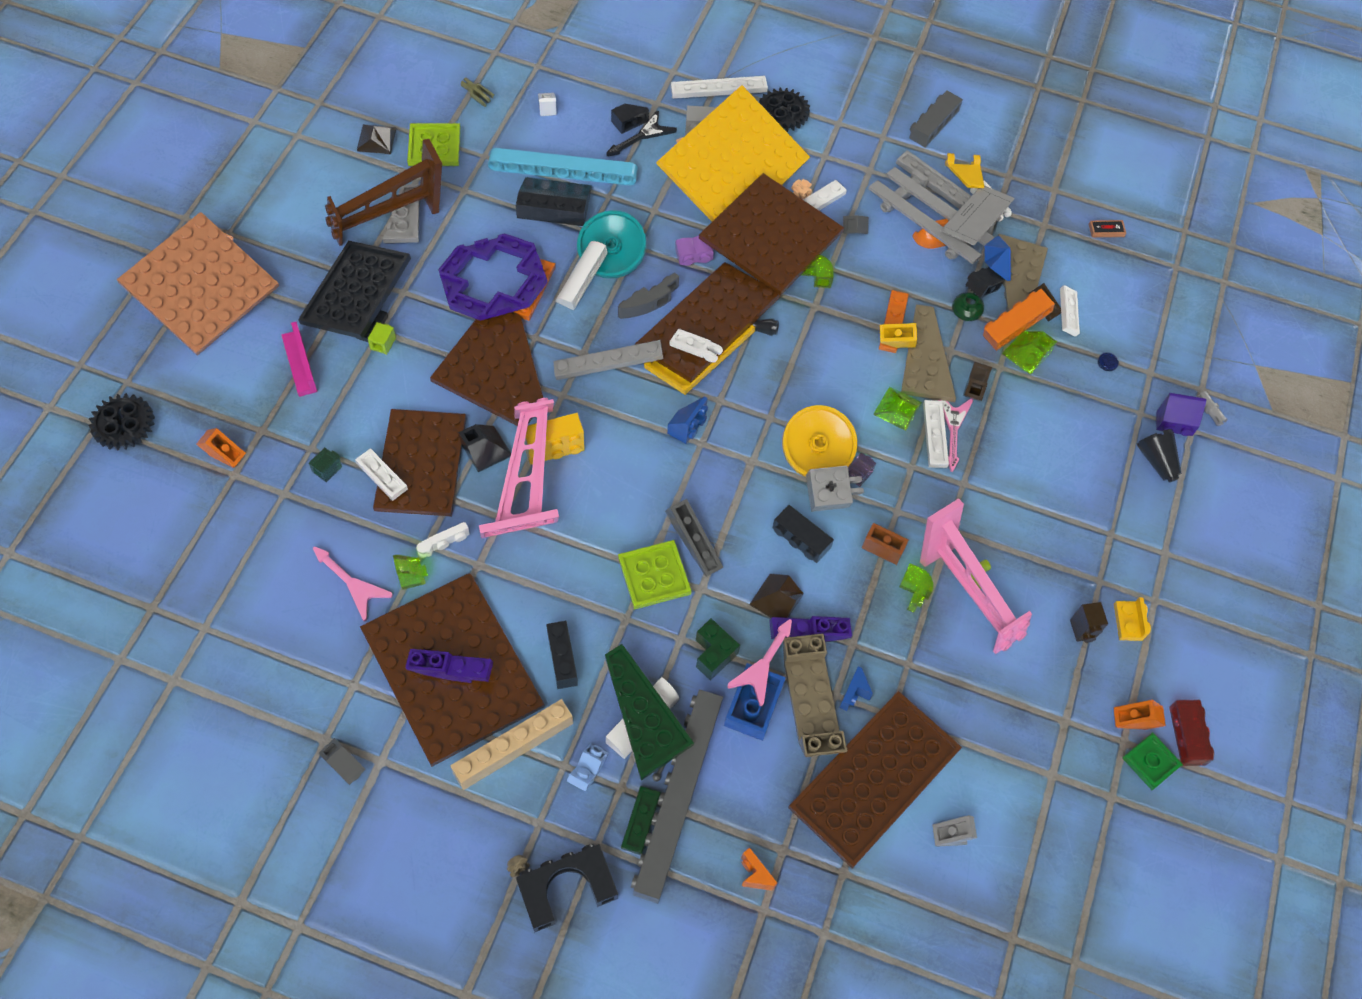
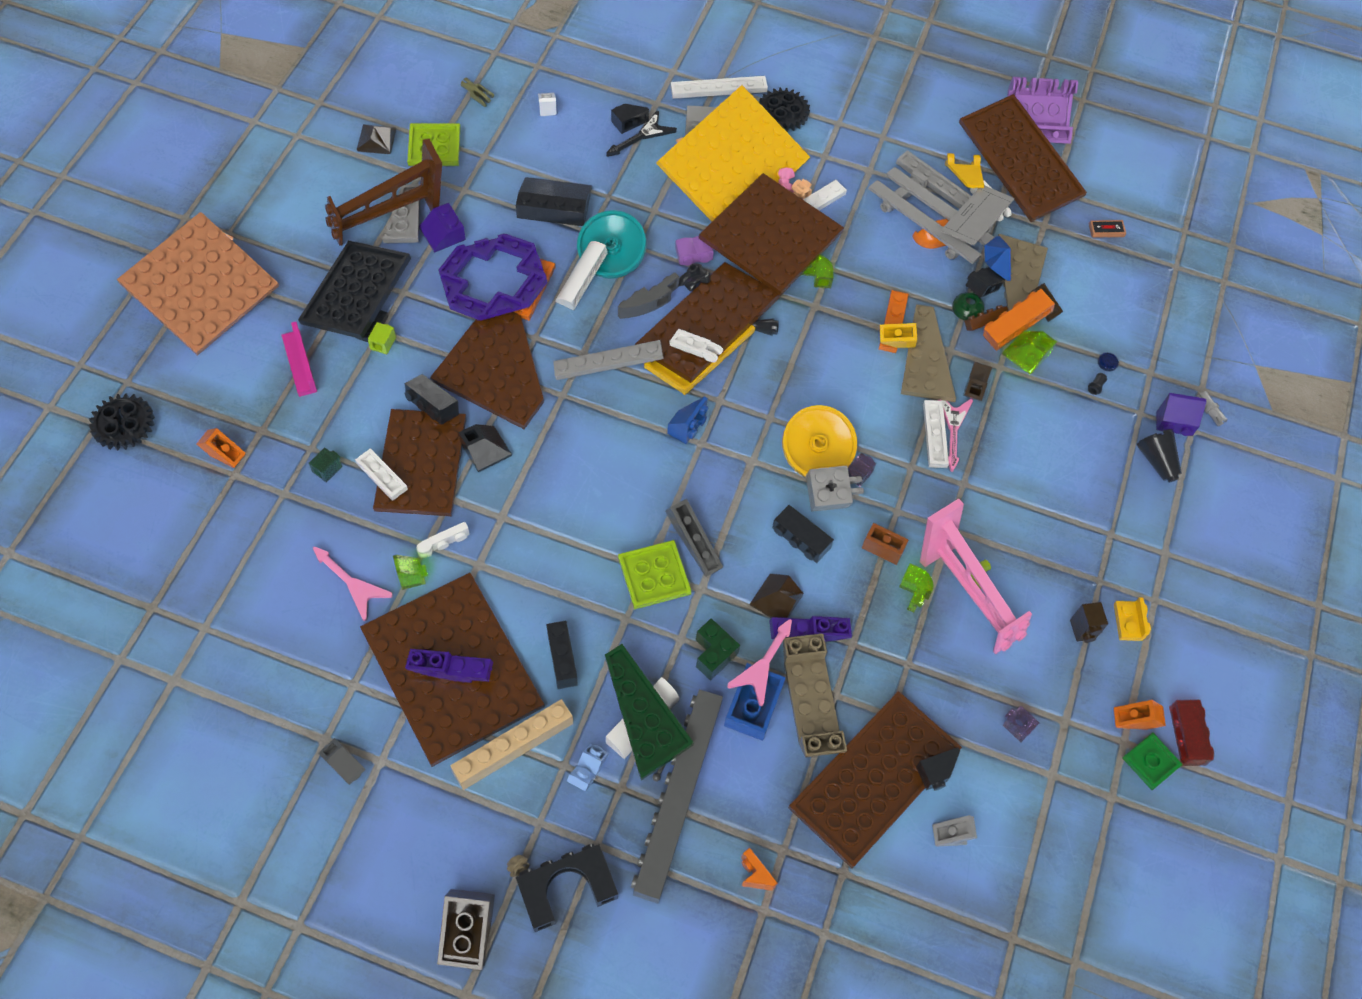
bright pink piece [479,398,559,538] -> none
medium azure beam [488,148,638,185] -> none
yellow brick [524,413,584,465] -> none
dark green tile [621,786,661,855] -> none
blue slope [839,666,873,711] -> none
dark grey panel [843,215,869,234] -> none
clear neon green slope [873,386,922,431] -> none
dark grey brick [909,90,963,148] -> none
white tile [1060,285,1080,336] -> none
none -> black brick [404,374,459,425]
none -> dark purple slope [419,203,466,253]
none -> slope [437,889,495,970]
none -> black plate [679,263,710,291]
none -> bright pink piece [778,168,795,193]
none -> black slope [916,747,960,791]
none -> reddish brown plate [959,94,1087,222]
none -> reddish brown piece [964,305,1008,331]
none -> clear purple brick [1003,706,1039,742]
none -> medium lavender slope [1007,77,1078,144]
none -> black pin [1088,373,1107,395]

